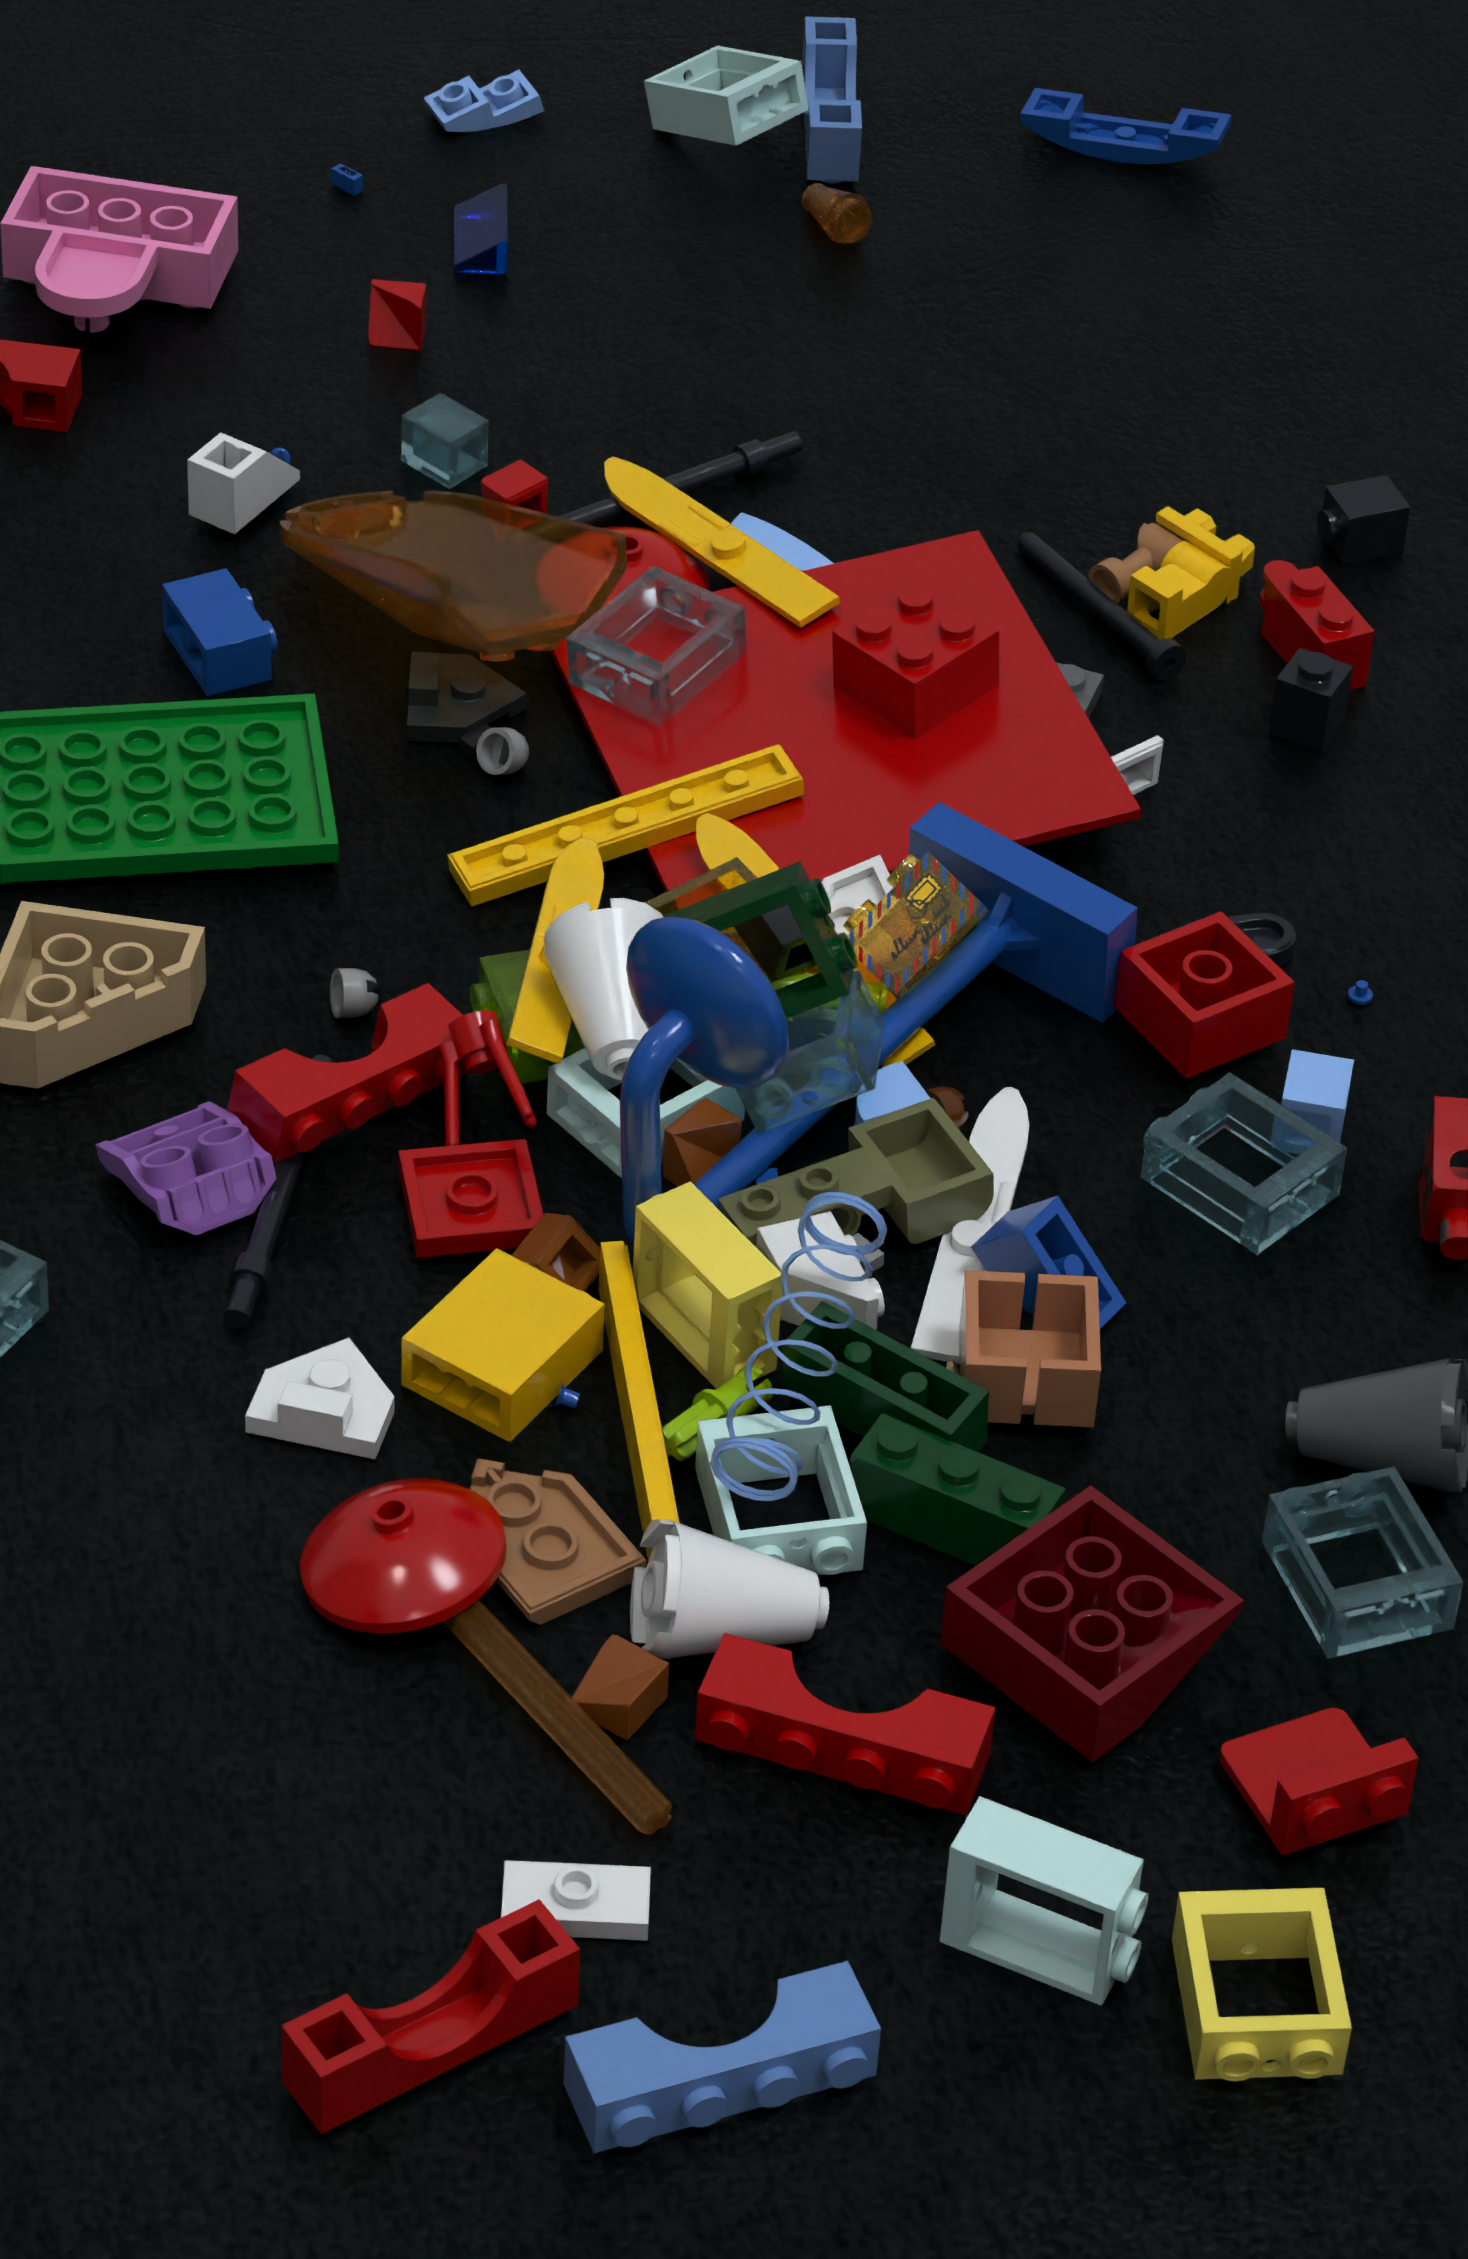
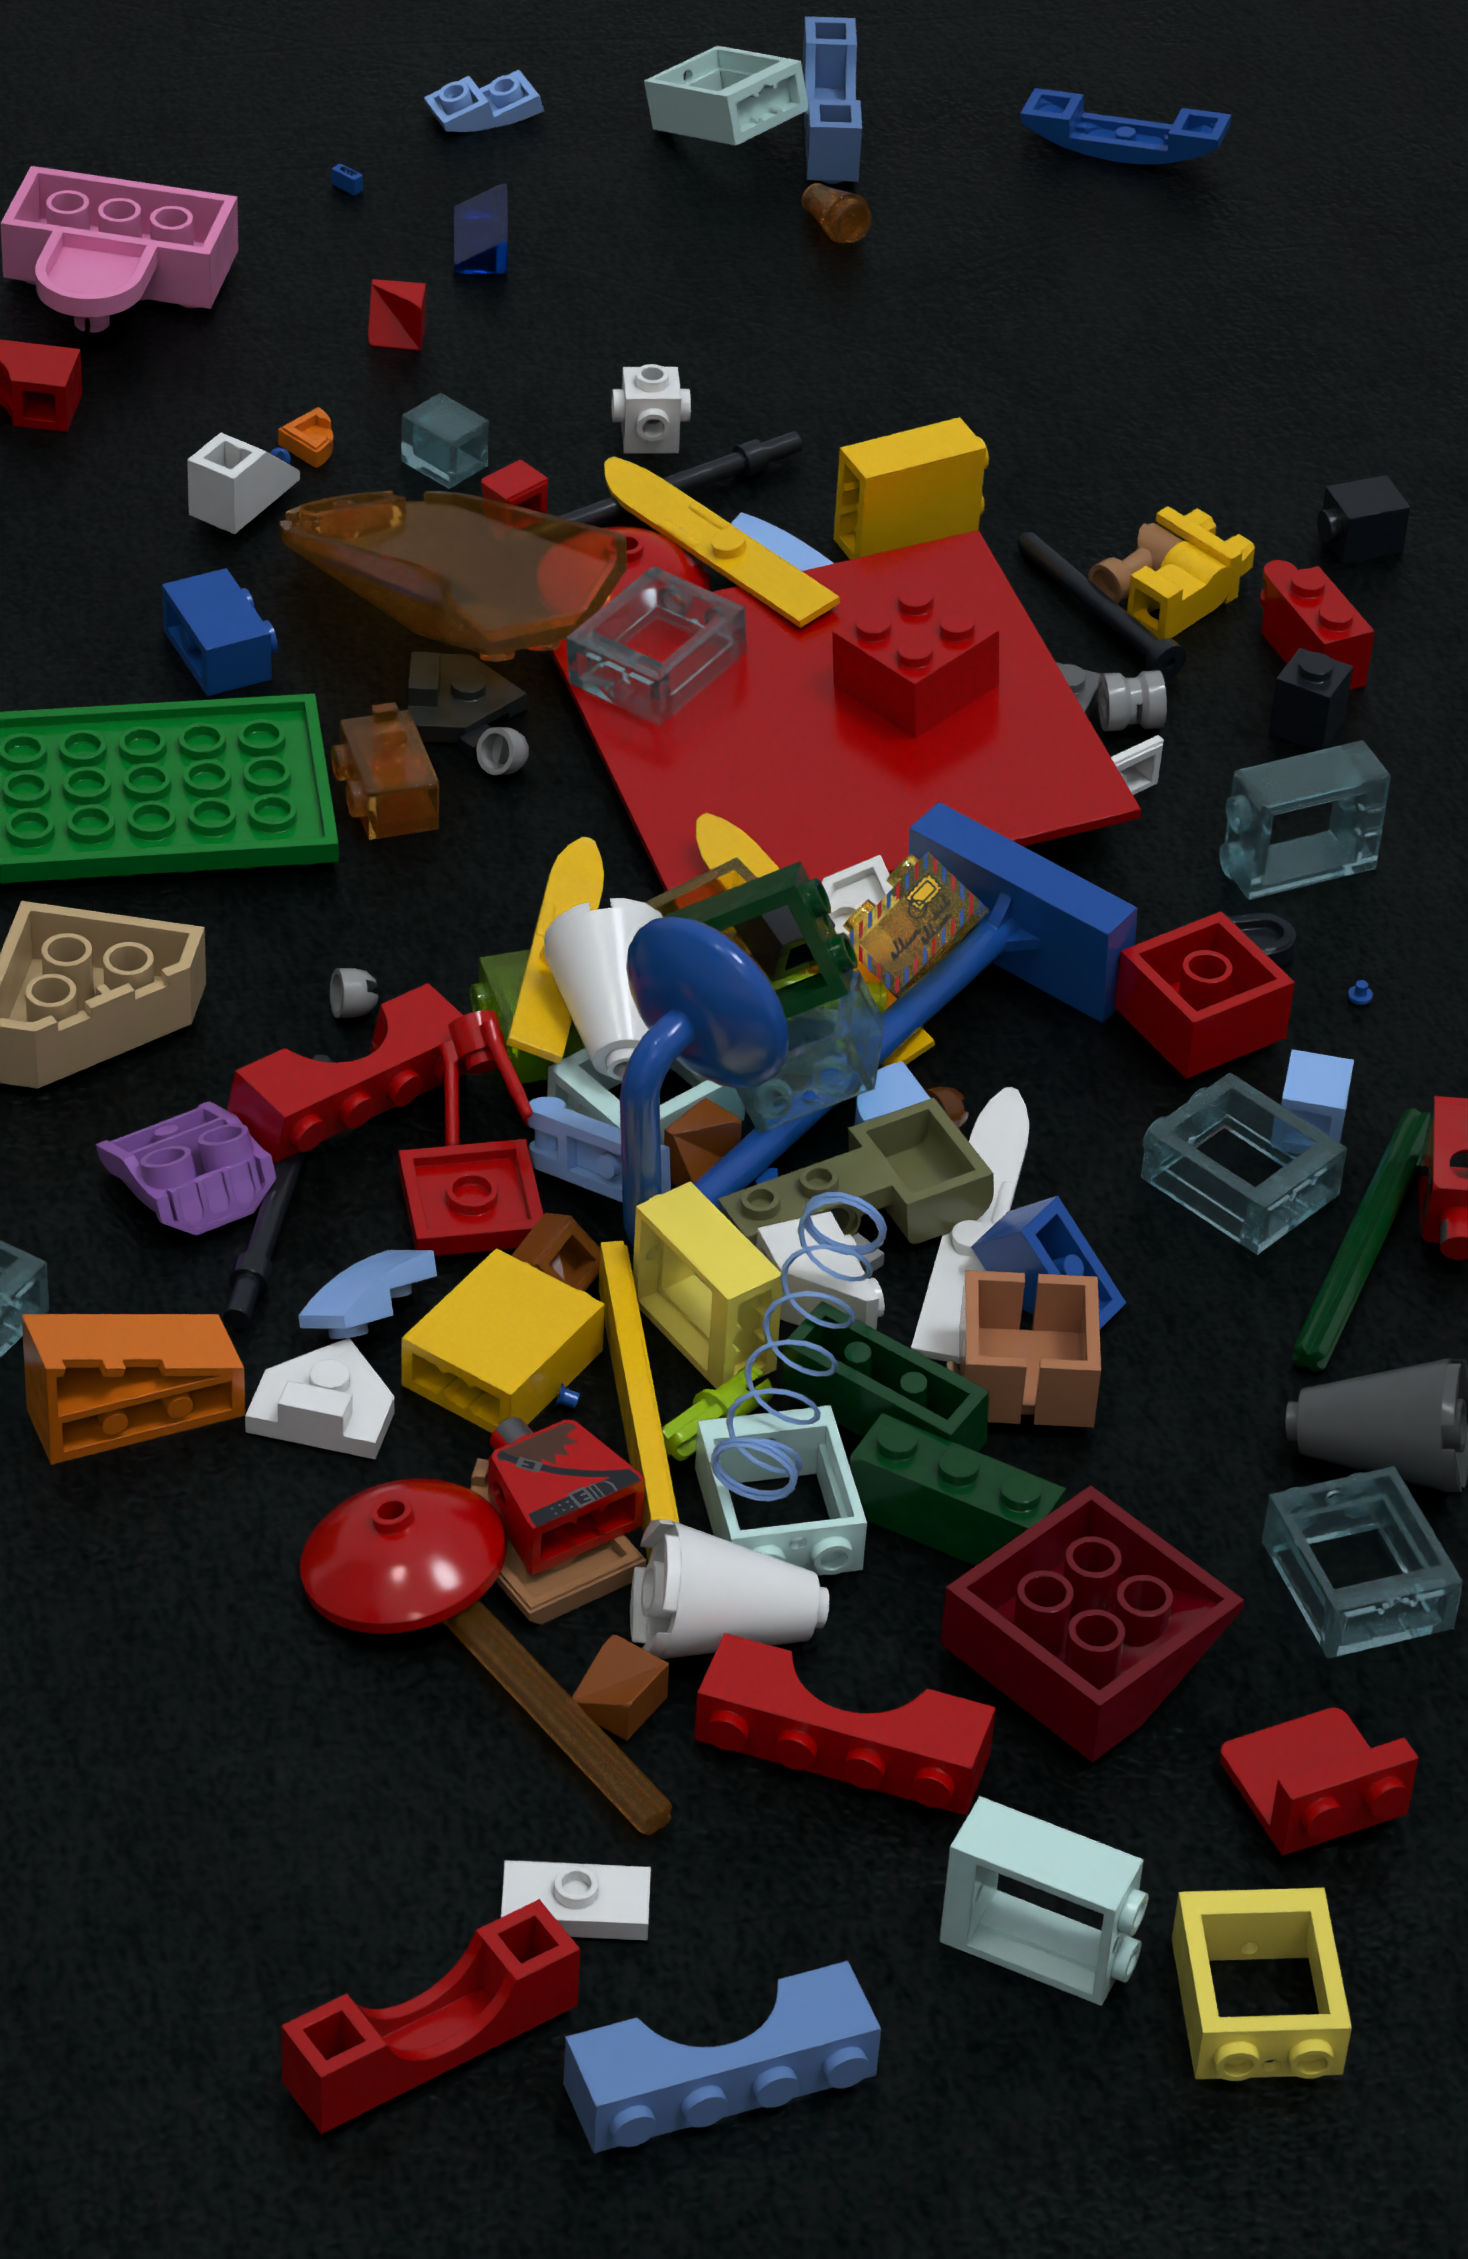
yellow tile [447,744,804,907] -> none
none -> orange wedge [22,1314,245,1465]
none -> orange tile [278,407,334,469]
none -> light blue slope [298,1250,437,1339]
none -> clear orange brick [331,702,439,840]
none -> red torso [488,1417,645,1576]
none -> light blue plate [528,1097,671,1203]
none -> white brick [611,364,691,453]
none -> yellow brick [833,417,989,560]
none -> light grey wheel [1097,670,1167,732]
none -> clear light blue window [1219,740,1391,900]
none -> dark green axle [1292,1108,1431,1372]

